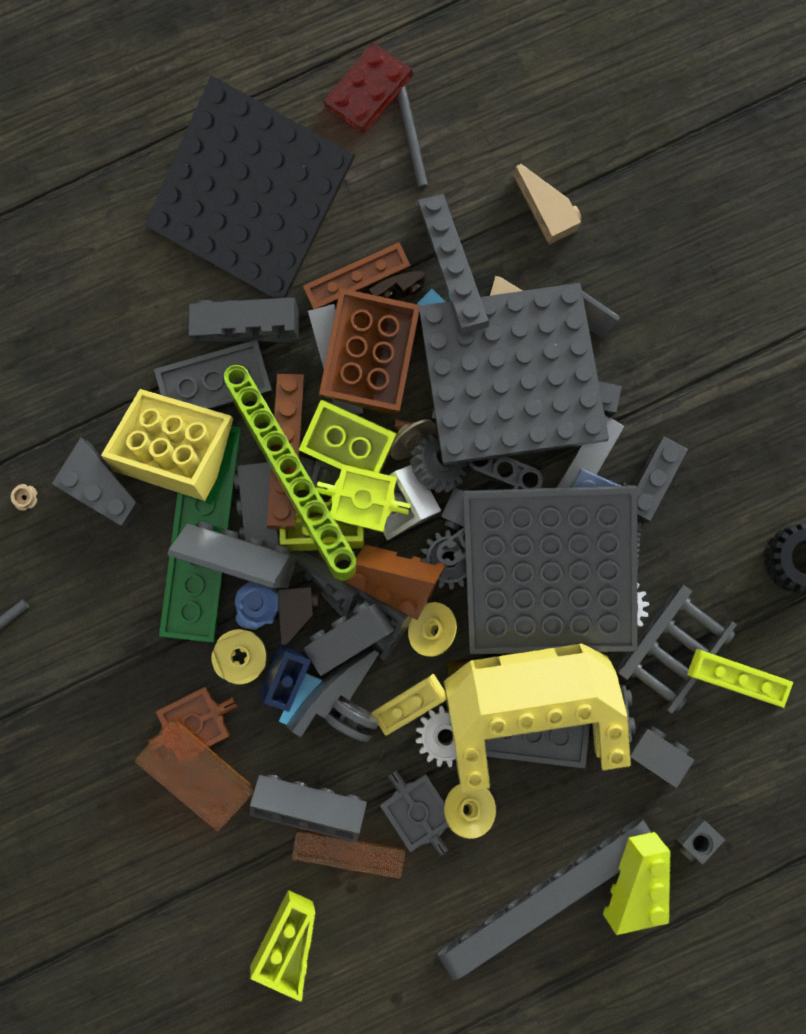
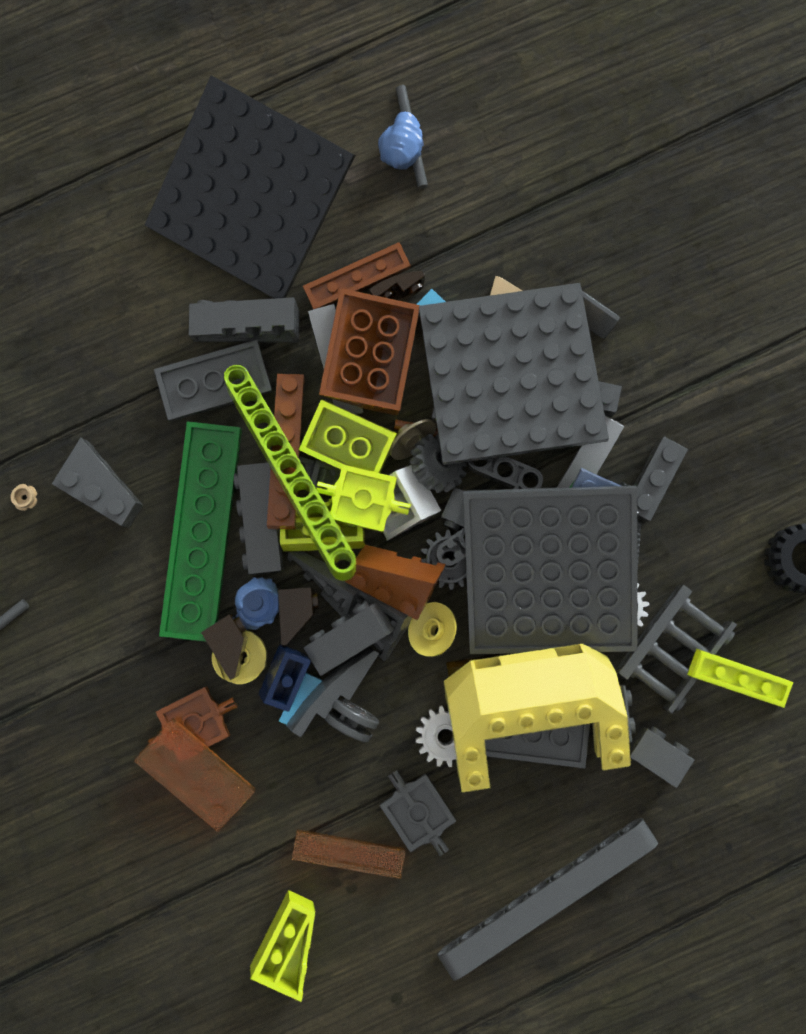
light yellow slope [101,389,233,501] -> none
dark grey slope [167,521,297,588] -> none
dark grey brick [250,775,367,843] -> none
clear red plate [323,43,414,133] -> none
light yellow tile [371,674,447,736] -> none
dark grey plate [418,194,489,334] -> none
light yellow dish [444,784,496,839] -> none
tan slope [514,164,581,245] -> none
neon yellow wedge [603,832,670,935] -> none
dark grey brick [676,815,725,864] -> none
none -> dark brown slope [201,614,248,680]
none -> medium blue hair [378,112,424,170]

